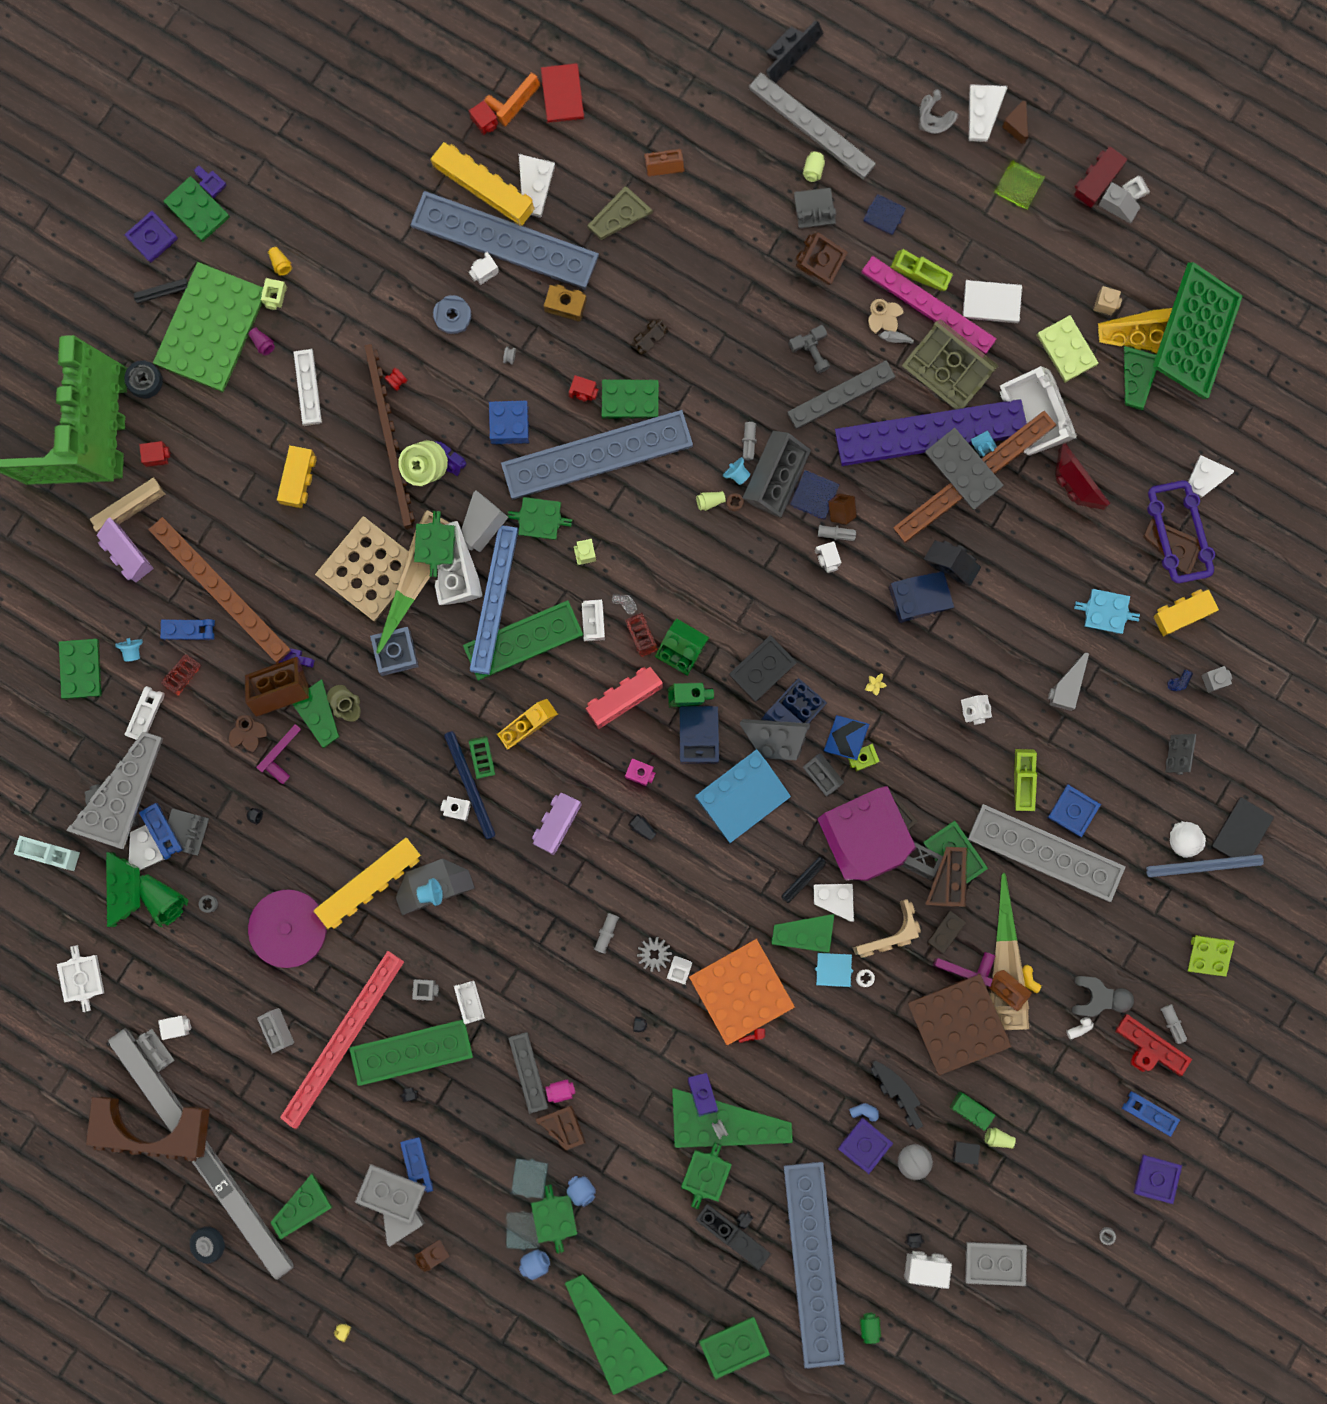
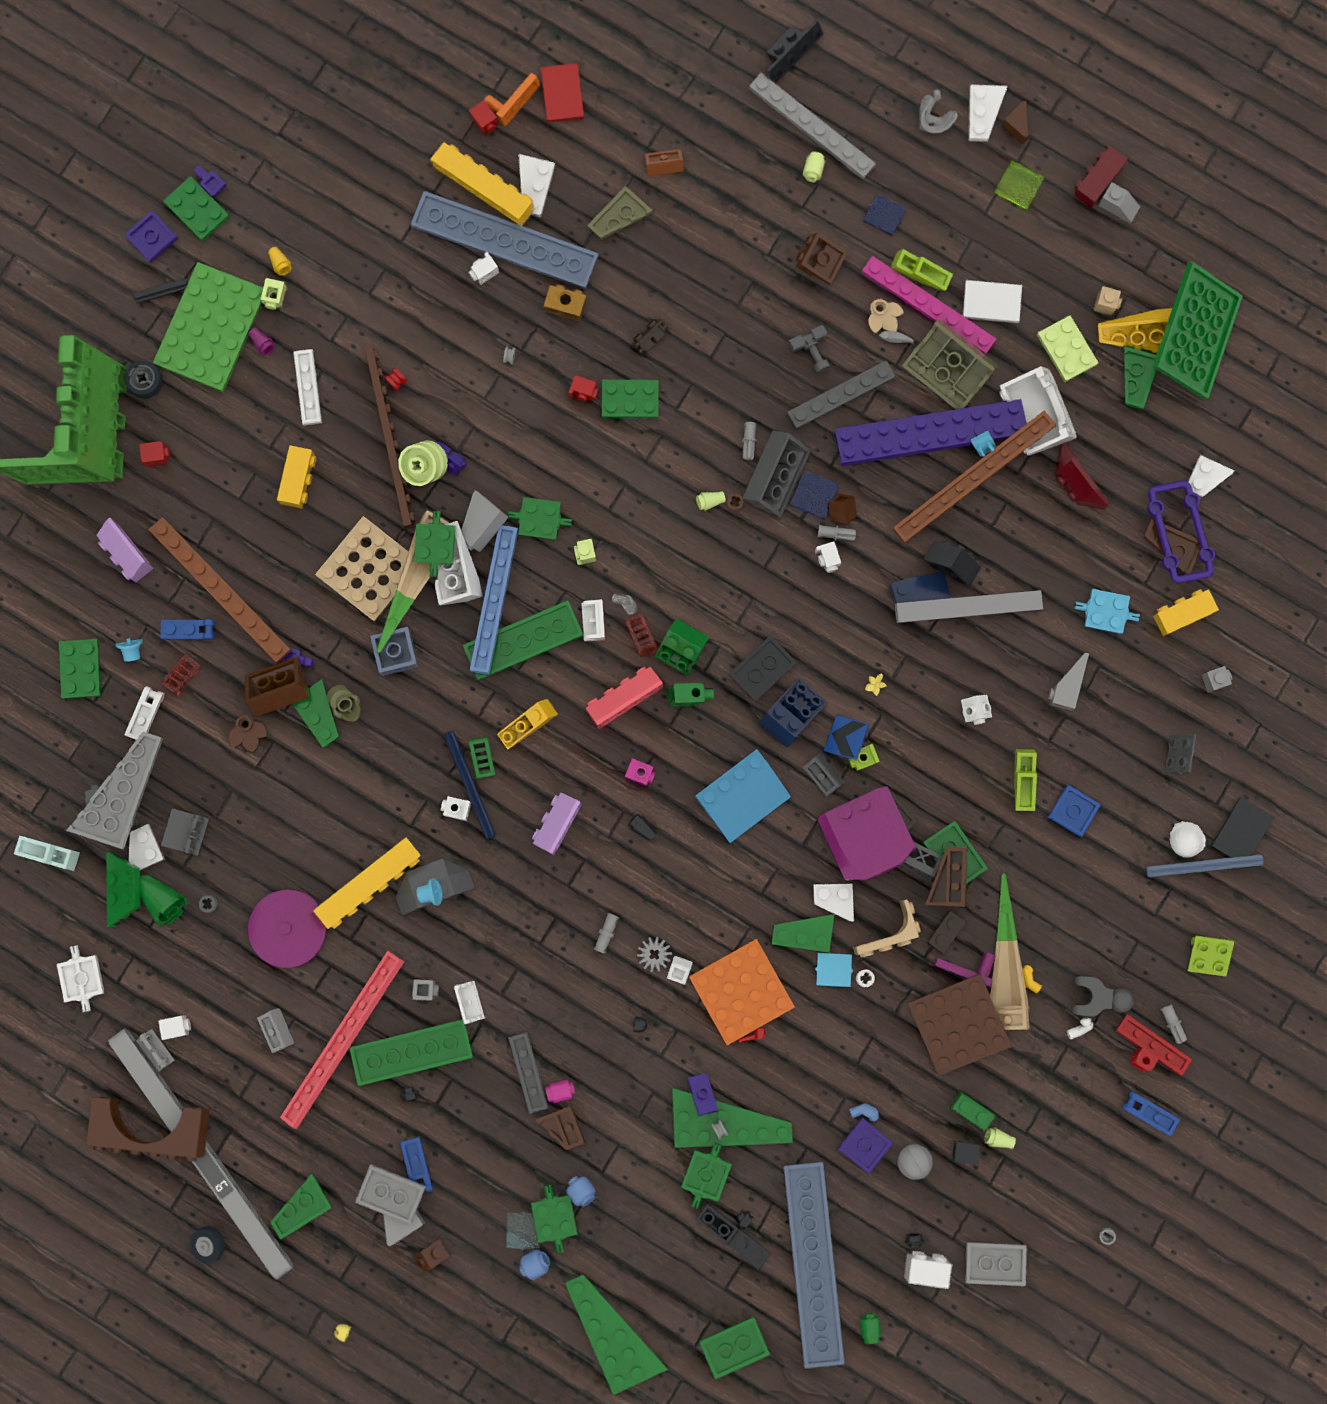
tan fence [90,477,165,533] -> none
blue plate [139,803,183,860] -> none
black hinge [246,808,263,825] -> none
magenta piece [256,724,302,785] -> none
sand blue plate [433,295,471,334] -> none
blue brick [489,401,529,444] -> none
sand blue plate [501,410,693,500] -> none
clear light blue piece [512,1159,548,1198] -> none
dark blue slope [680,706,719,764] -> none
medium azure piece [723,457,750,485] -> none
dark grey wing [740,719,810,760] -> none
black axle [781,857,826,903] -> none
dark grey hinge [794,188,836,228] -> none
black slope [870,1060,923,1130] -> none
dark grey plate [925,428,1004,511] -> none
light grey plate [968,804,1125,902] -> none
dark orange slope [988,970,1032,1011] -> none
white slope [1122,176,1150,200] -> none
dark purple plate [1133,1154,1182,1204] -> none
clear blue arm [1167,669,1193,691] -> none
none -> light grey tile [895,590,1043,623]

